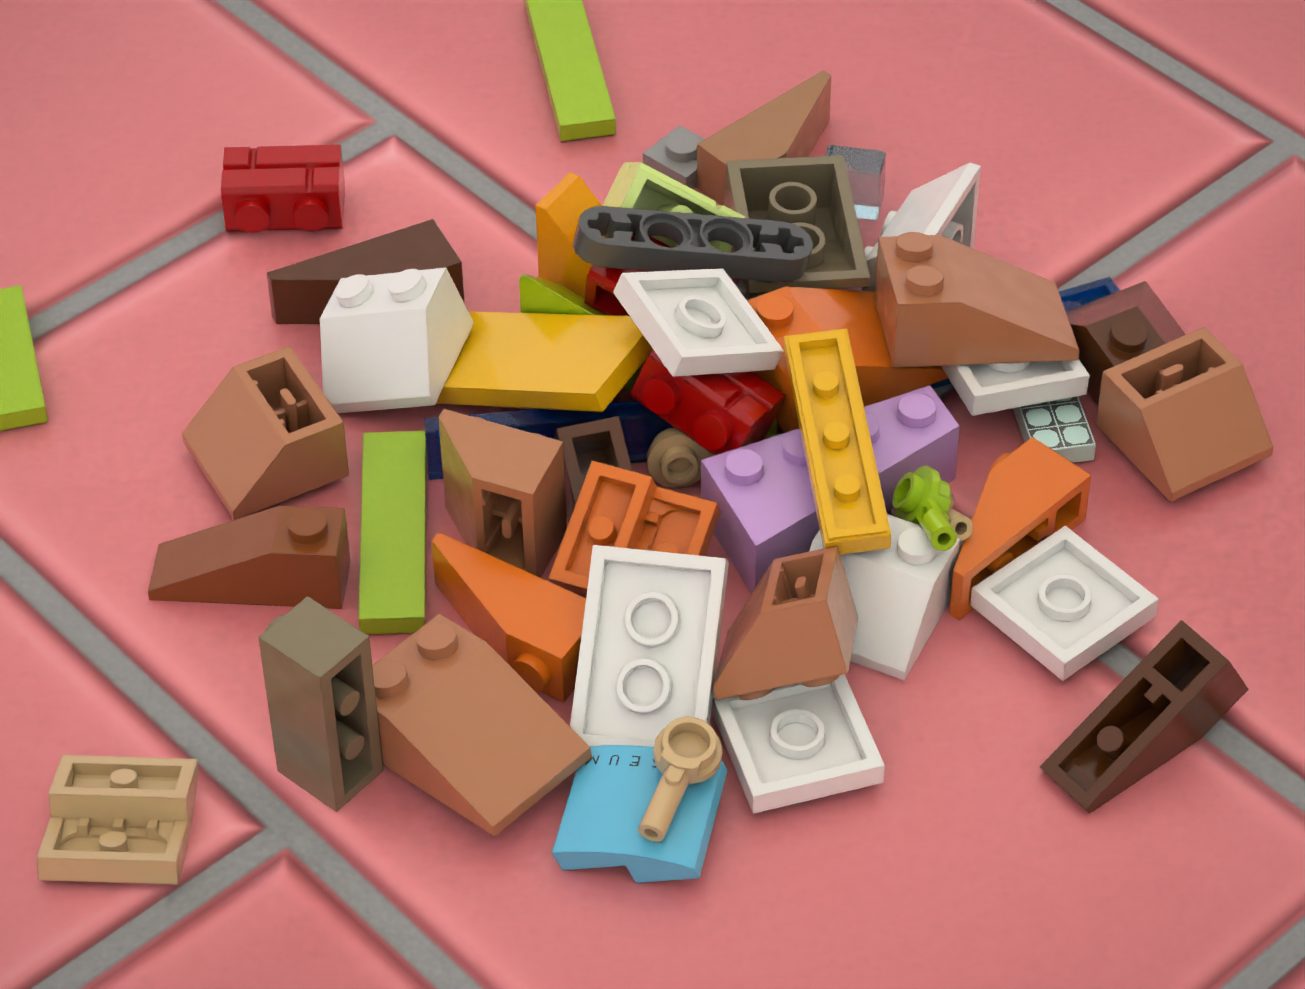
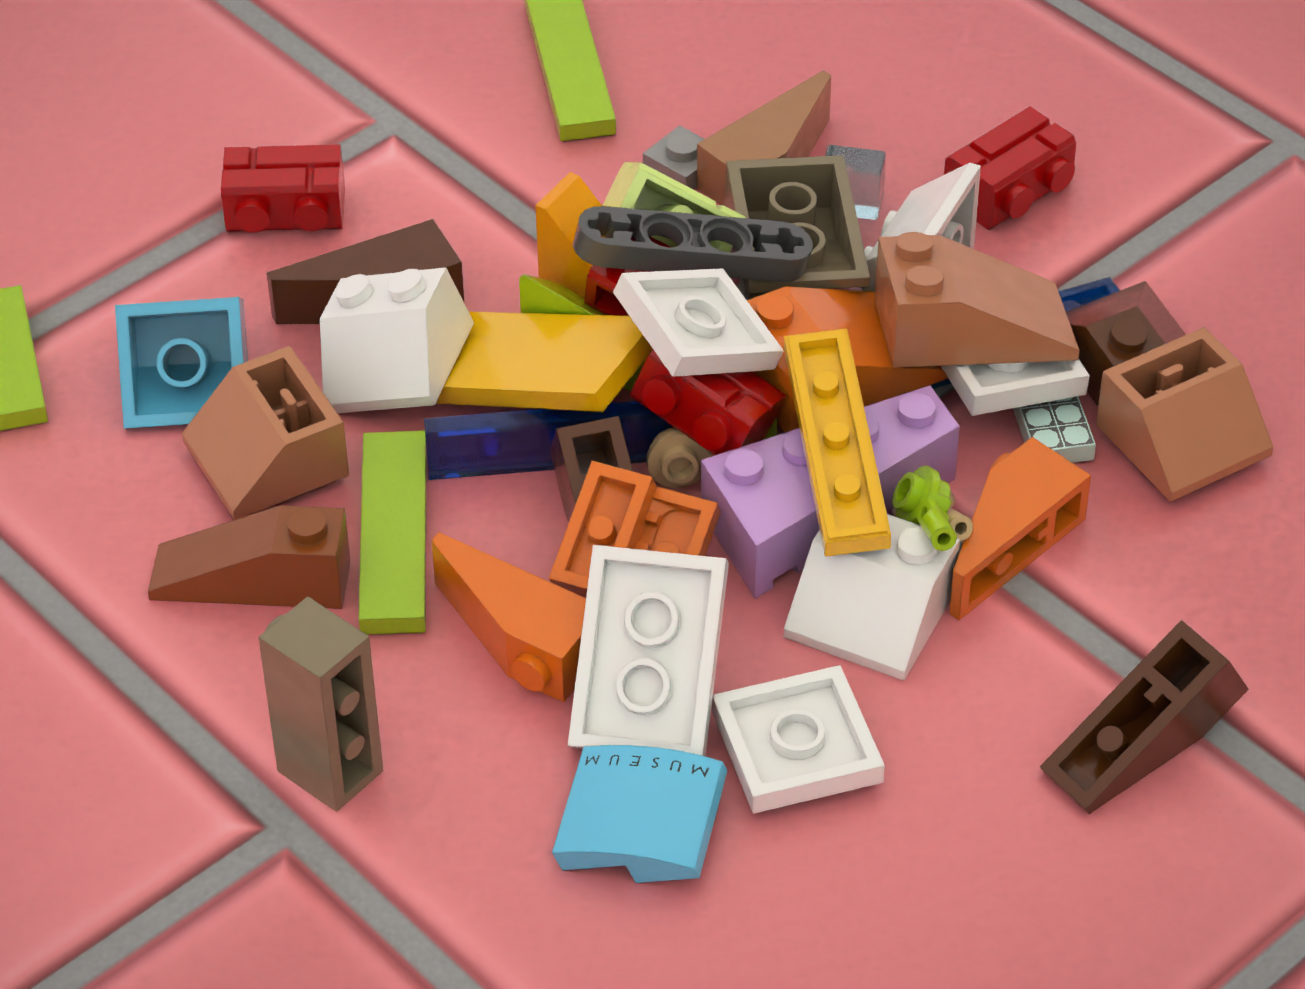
tan slope [36,755,198,885] -> none
nougat slope [372,614,592,837] -> none
nougat slope [438,409,567,578] -> none
tan plate [638,717,723,842] -> none
nougat slope [713,546,858,700] -> none
white plate [970,526,1159,681] -> none
none -> medium azure slope [115,297,248,429]
none -> red brick [944,106,1077,230]

